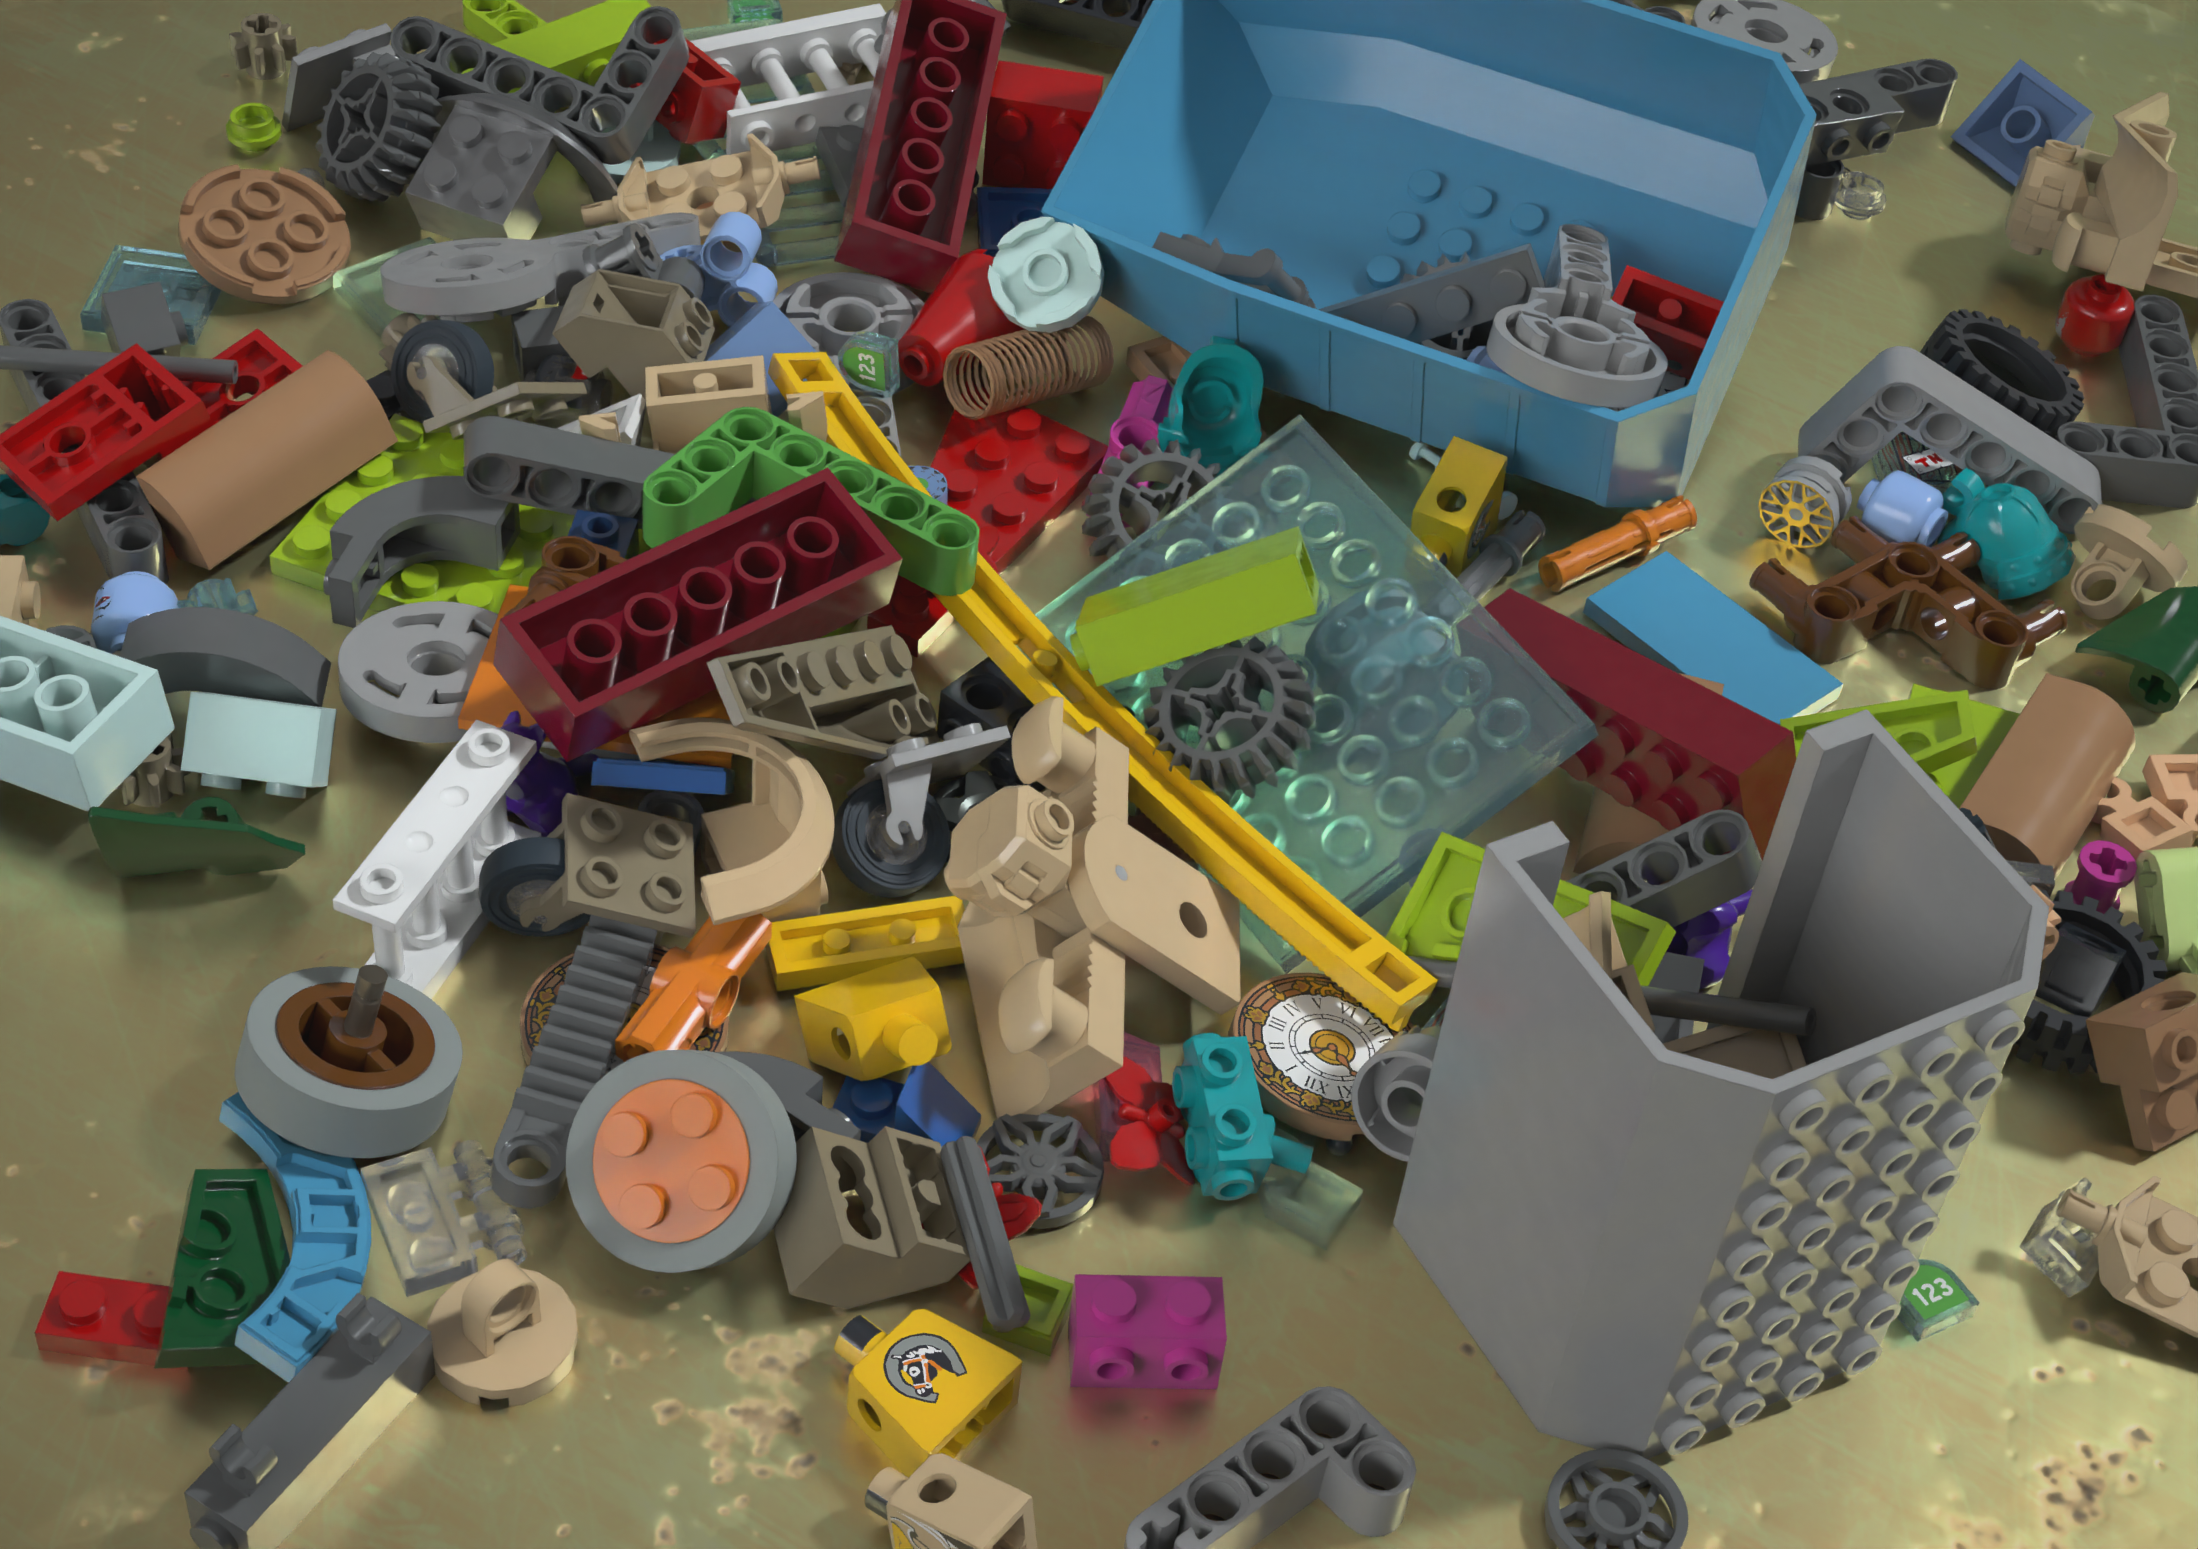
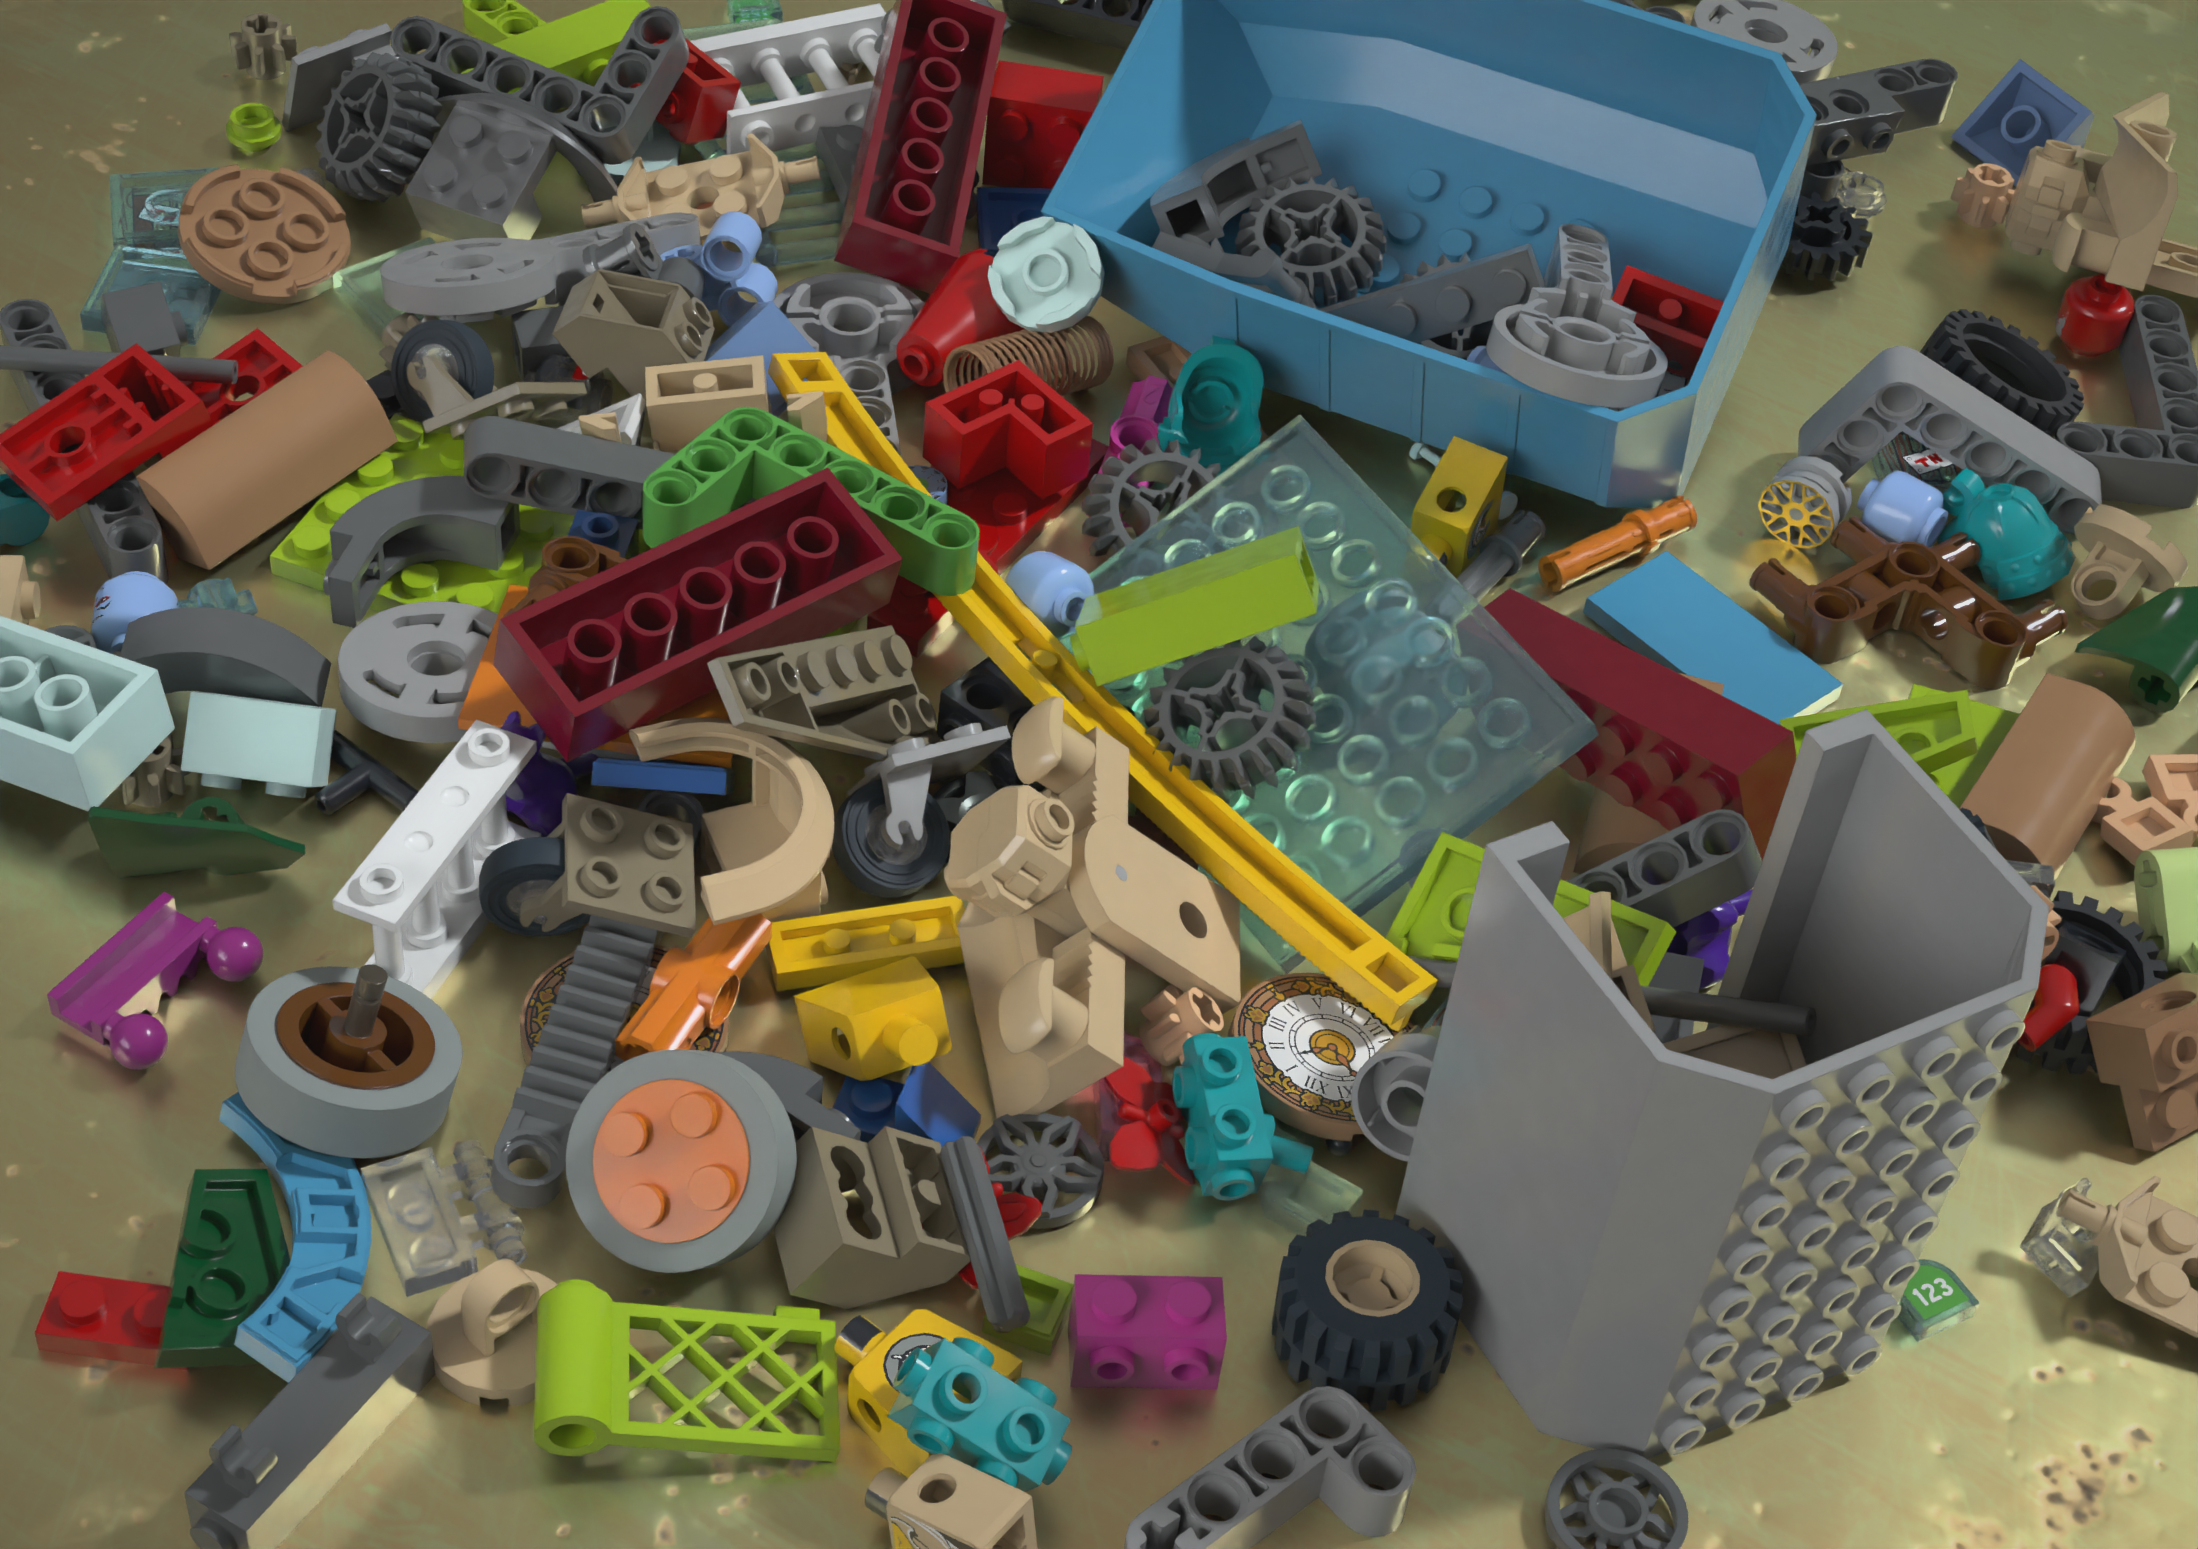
tile [838,331,900,397] -> none
dark pink bush [2063,840,2137,914] -> none
none -> magenta gear [47,892,263,1070]
none -> clear light blue tile [109,167,219,258]
none -> black piece [315,730,419,815]
none -> lime piece [534,1279,840,1462]
none -> teal brick [888,1337,1072,1492]
none -> red brick [922,360,1093,499]
none -> light blue head [1005,551,1094,640]
none -> light nougat gear [1139,984,1224,1066]
none -> dark grey arch [1150,119,1323,243]
none -> dark grey gear [1235,174,1386,307]
none -> black wheel [1272,1210,1464,1411]
none -> black gear [1782,192,1873,281]
none -> light nougat gear [1950,163,2015,228]
none -> red arm [2017,964,2079,1052]

